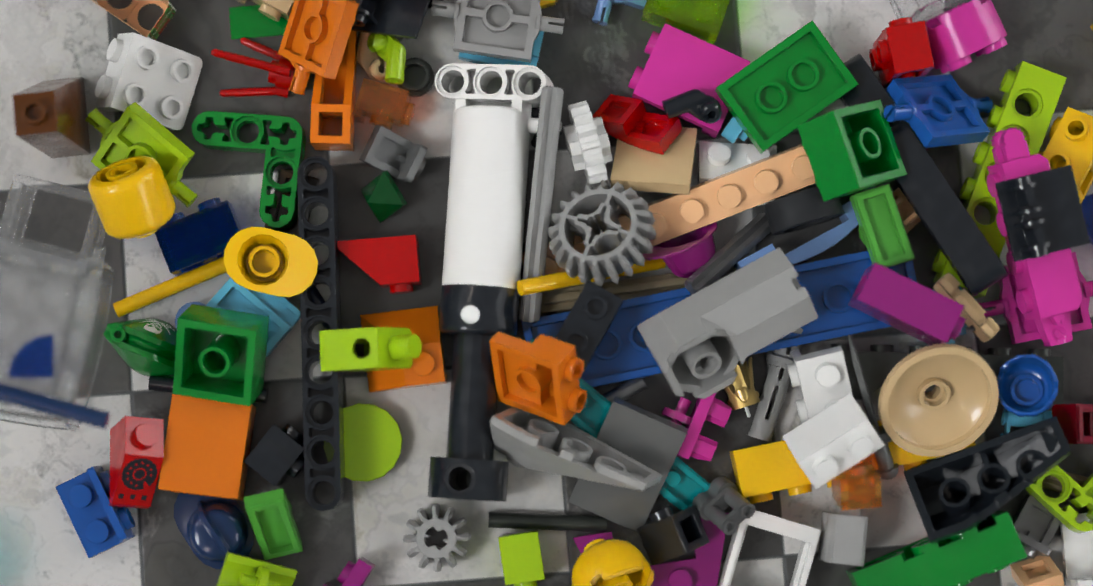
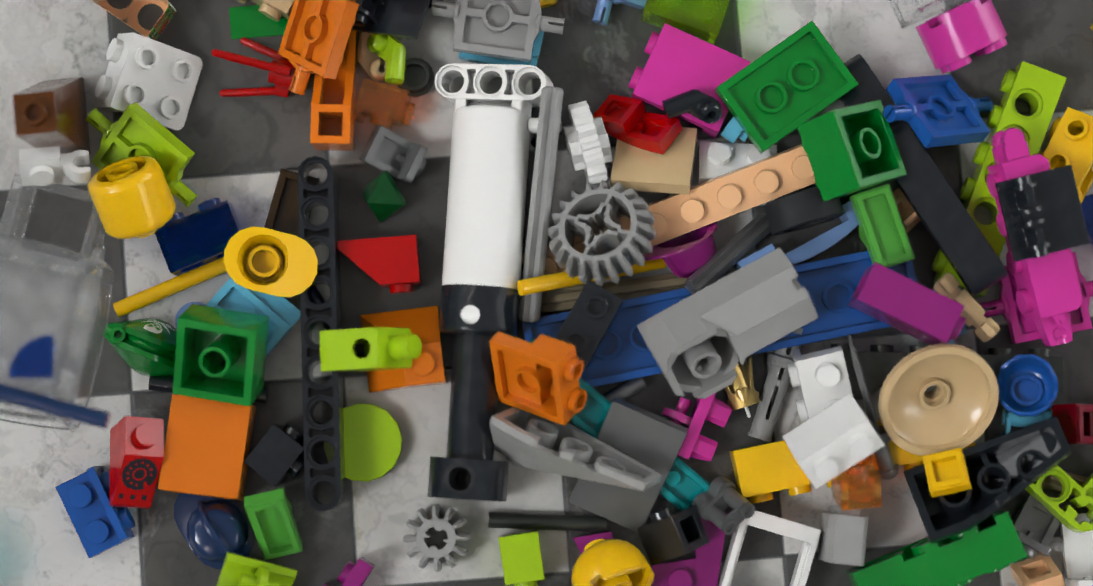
green beam [191,111,306,231] -> none
red brick [869,17,935,88] -> none
none -> white plate [18,146,91,186]
none -> yellow tile [922,447,972,498]

